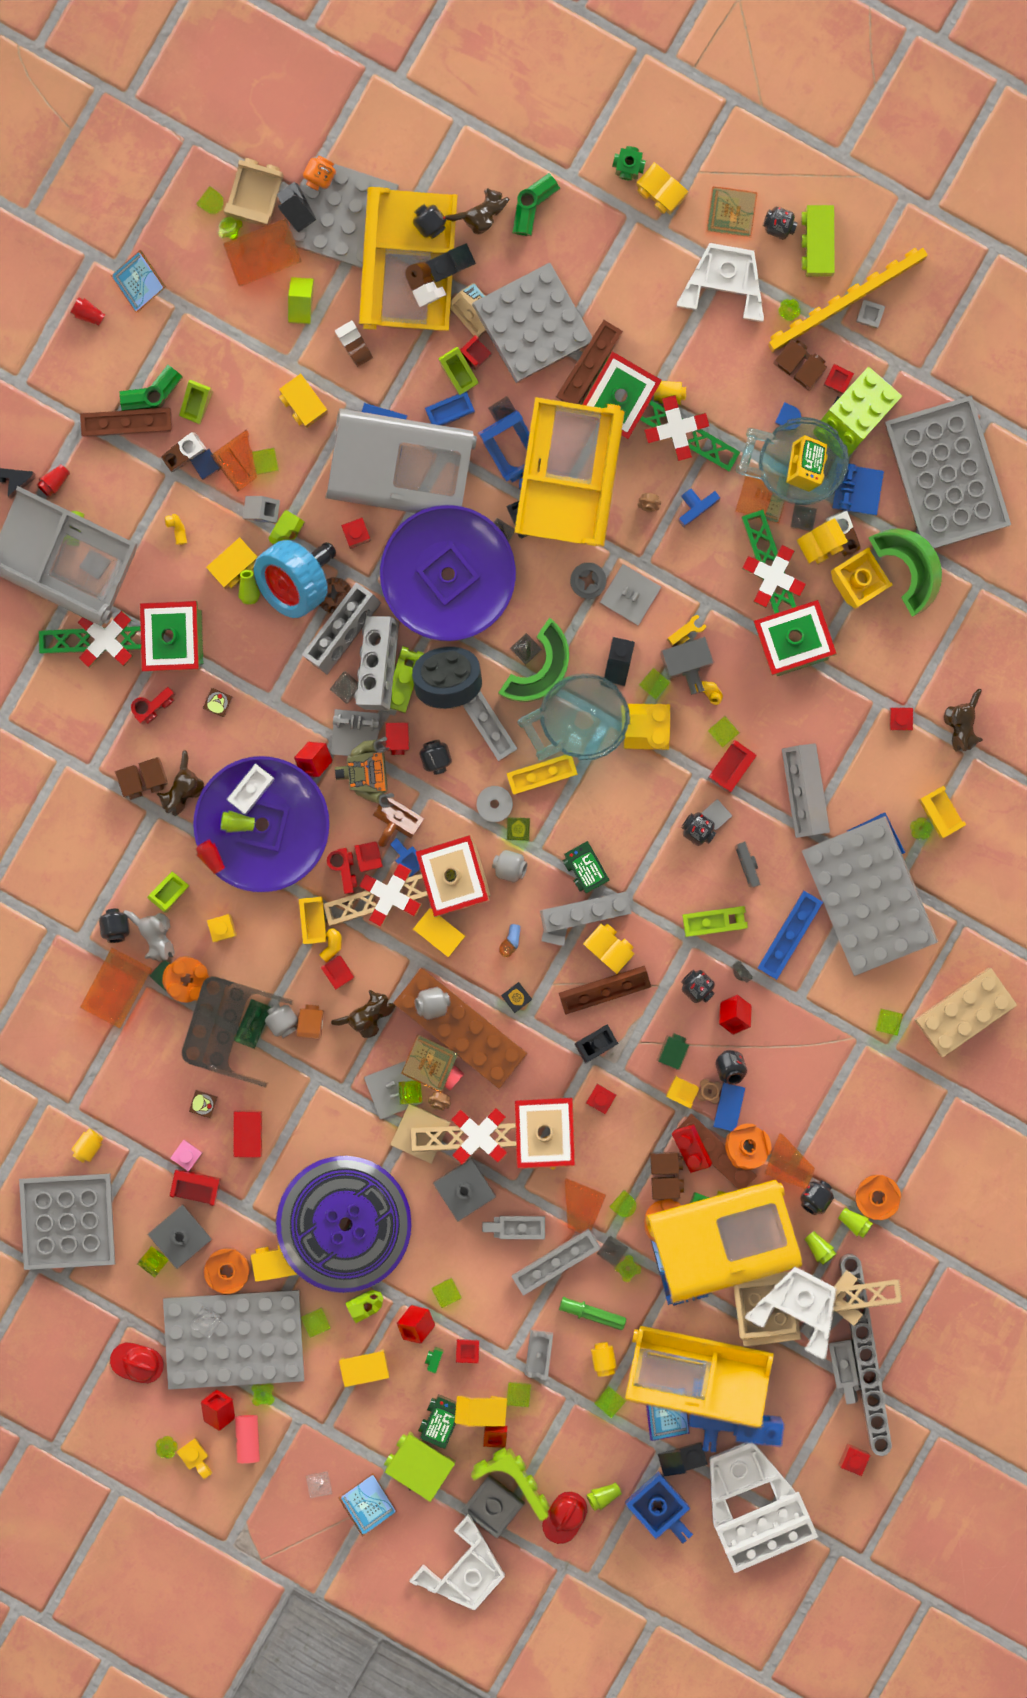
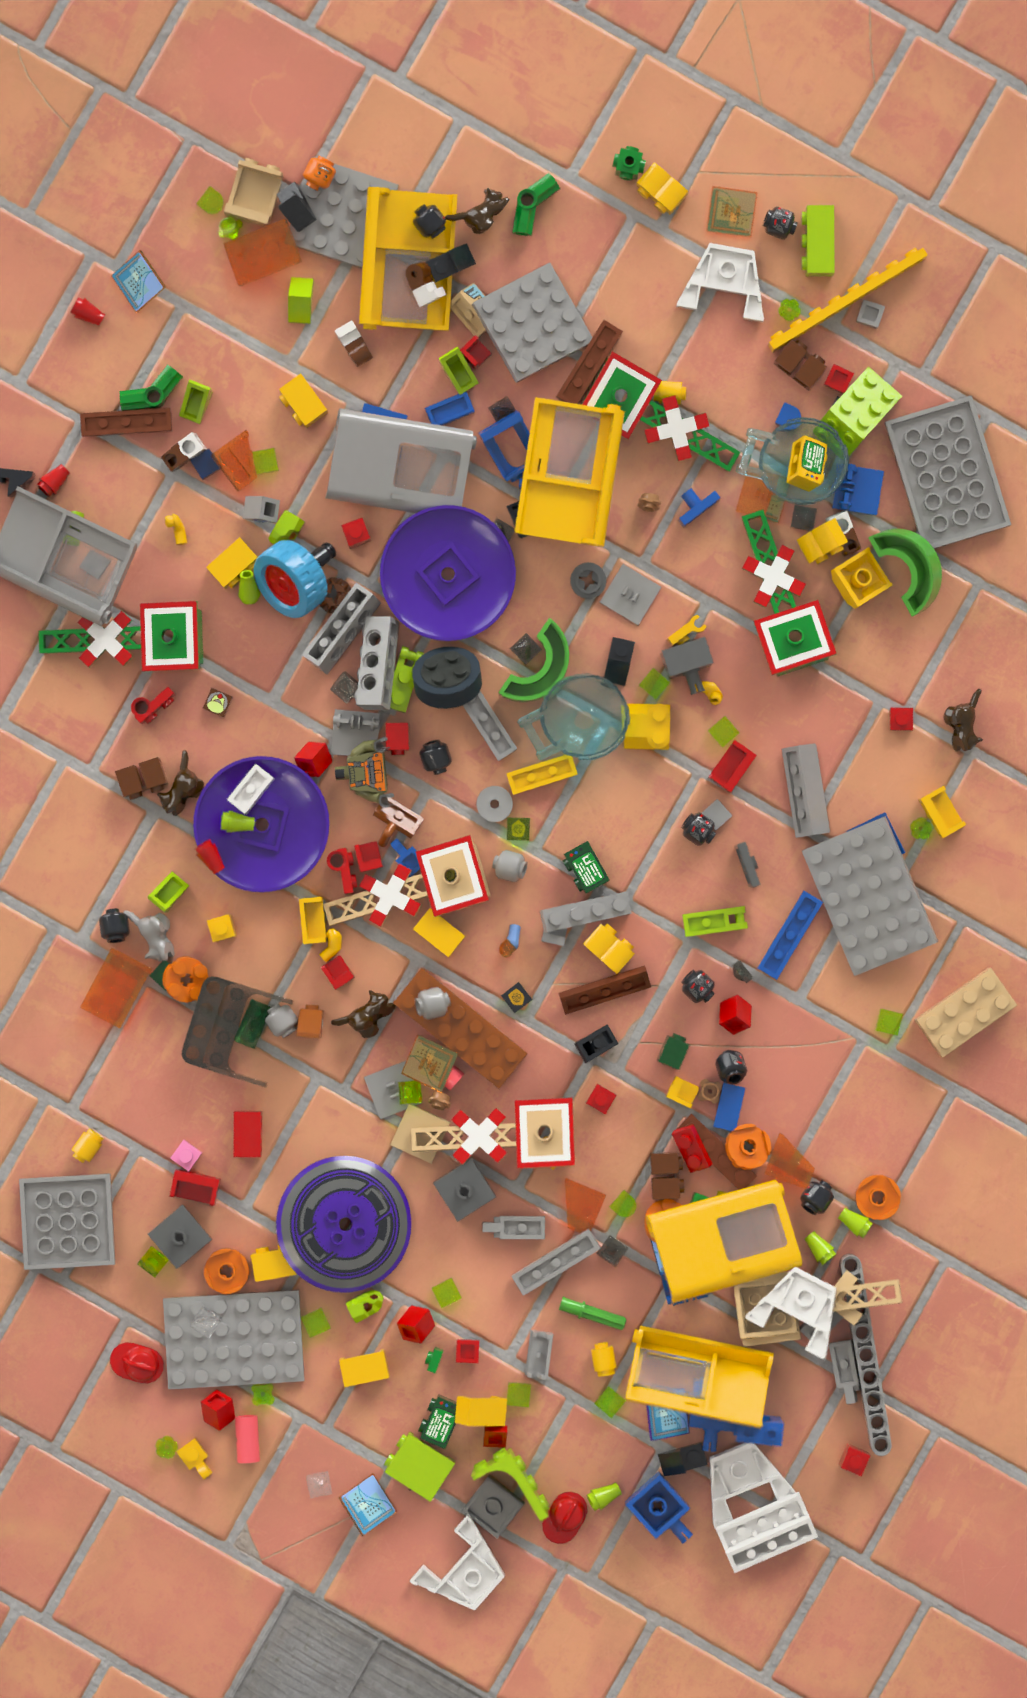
tile [189,1090,218,1118] -> none
clear neon green plate [614,1255,641,1282] -> none

